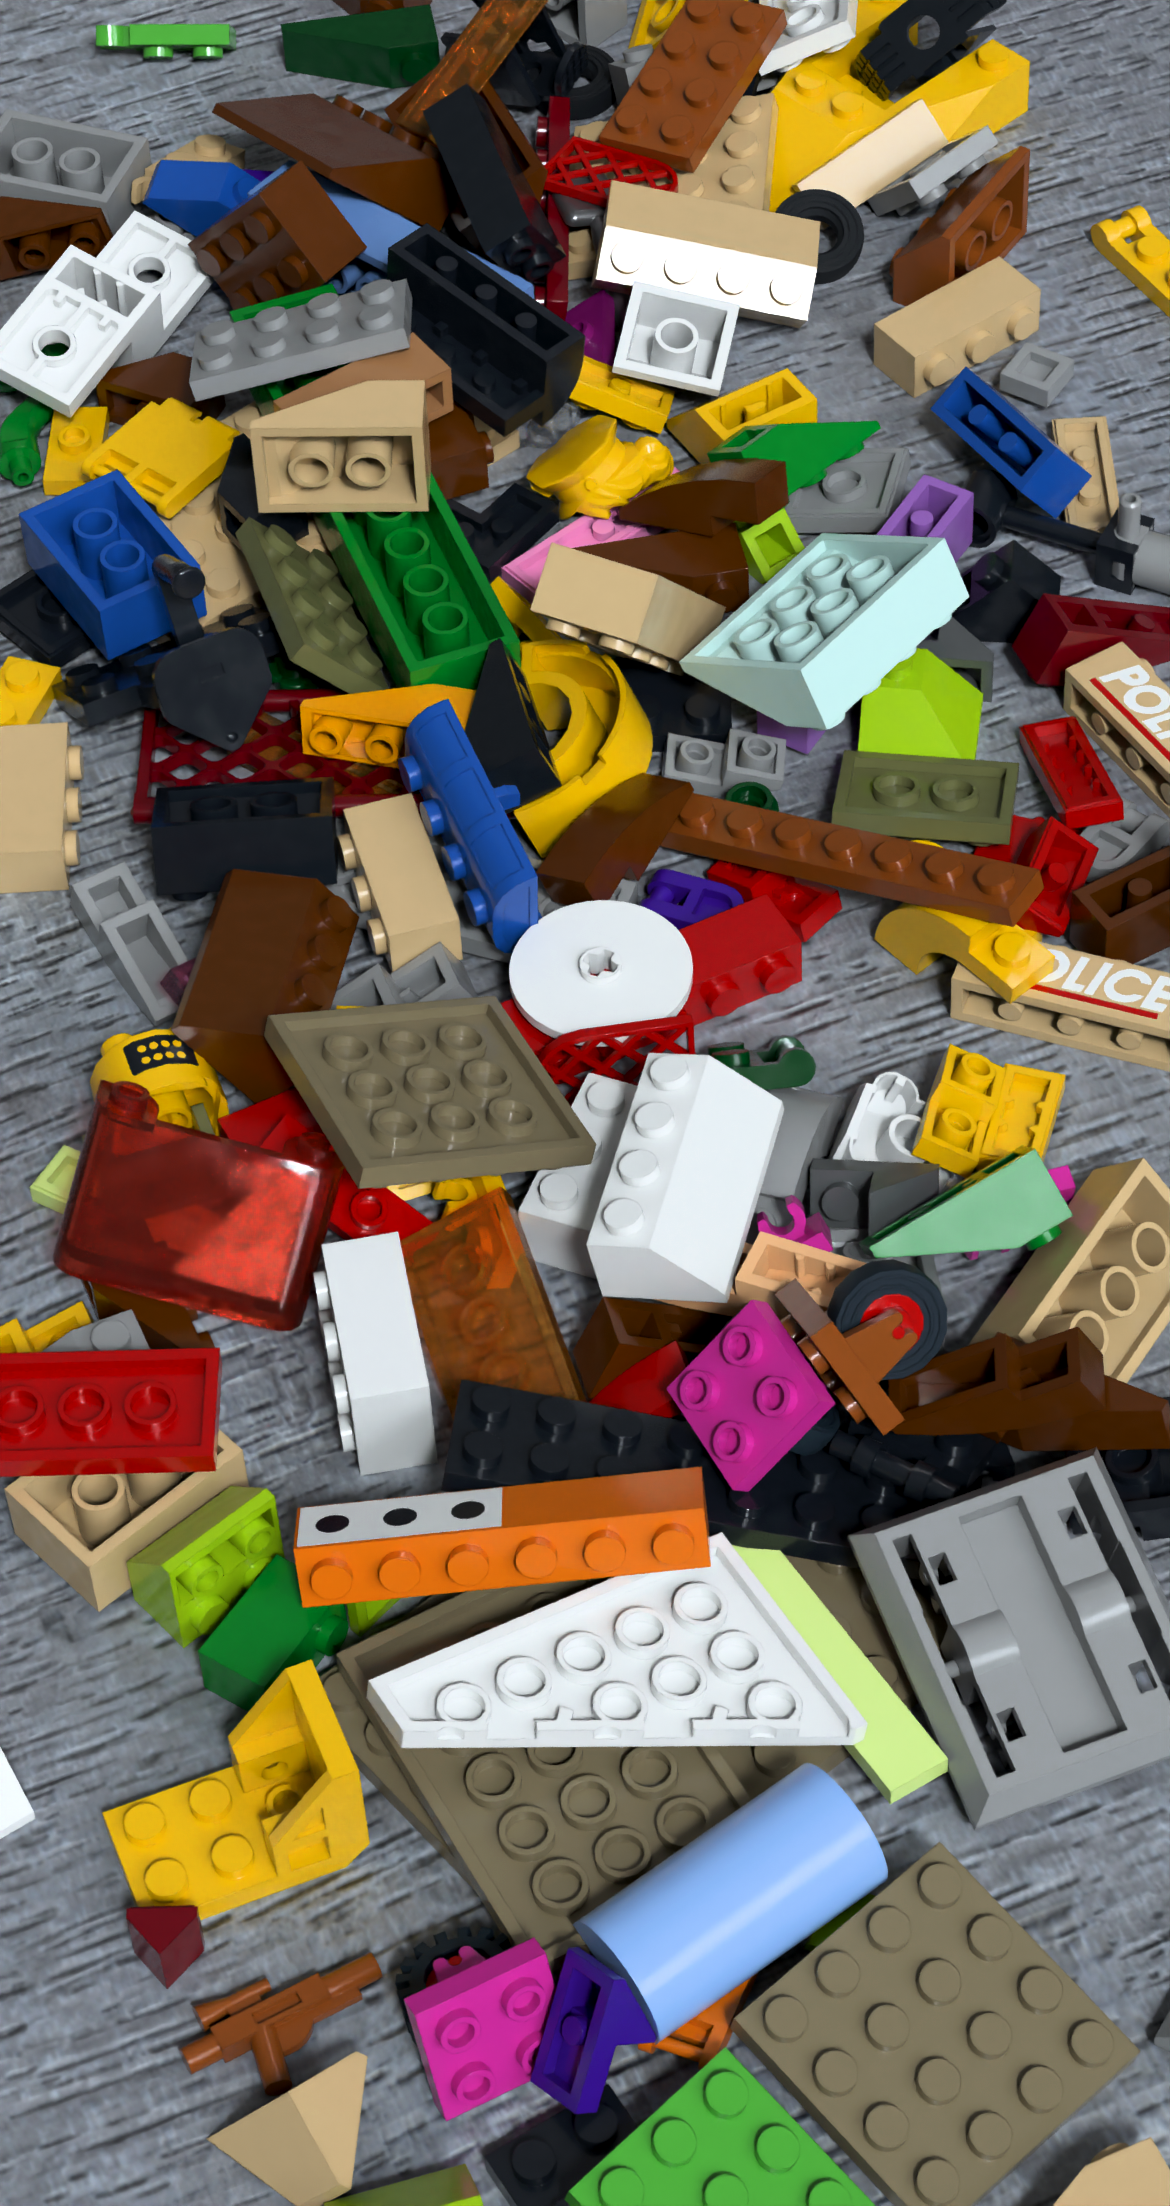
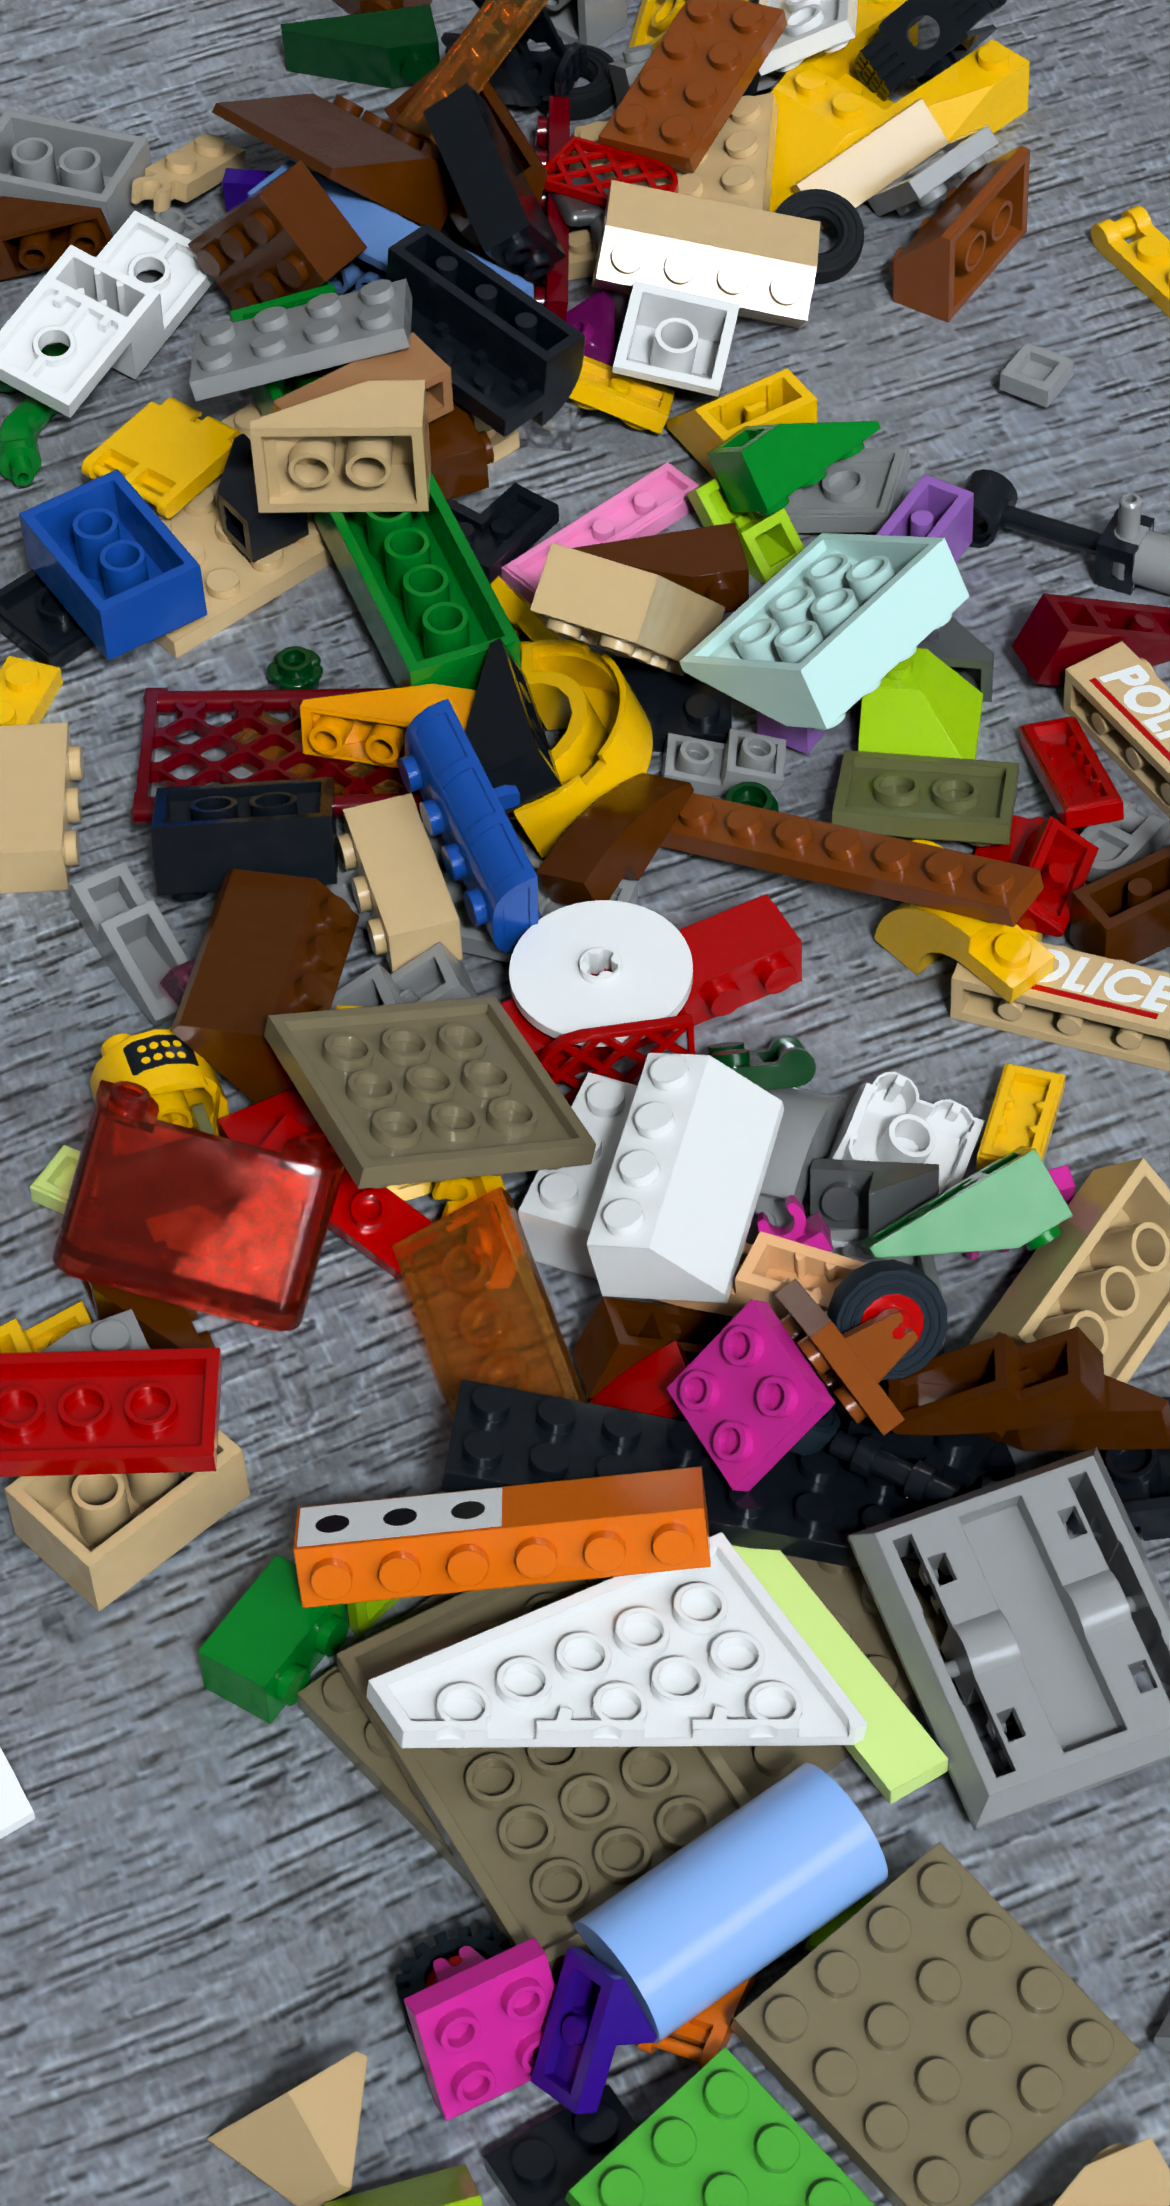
yellow plate [42,407,110,495] -> none
black plate [51,554,286,751] -> none
bright green plate [96,24,236,60] -> none
reddish brown slope [96,352,226,425] -> none
yellow bracket [102,1659,370,1920] -> none
lime slope [126,1486,285,1648] -> none
dark red slope [126,1905,205,1989] -> none
blue slope [143,160,261,237] -> none
dark orange piece [179,1952,383,2096] -> none
olive plate [235,517,389,694] -> none
white brick [313,1232,438,1476] -> none
yellow piece [526,415,674,520] -> none
reddish brown slope [619,458,789,537] -> none
dark purple plate [638,869,744,930] -> none
red slope [706,860,842,943] -> none
tan brick [874,256,1041,398] -> none
yellow slope [911,1044,1006,1178] -> none
blue brick [930,367,1092,519] -> none
black slope [930,540,1061,643] -> none
tan tile [1051,416,1119,547] -> none

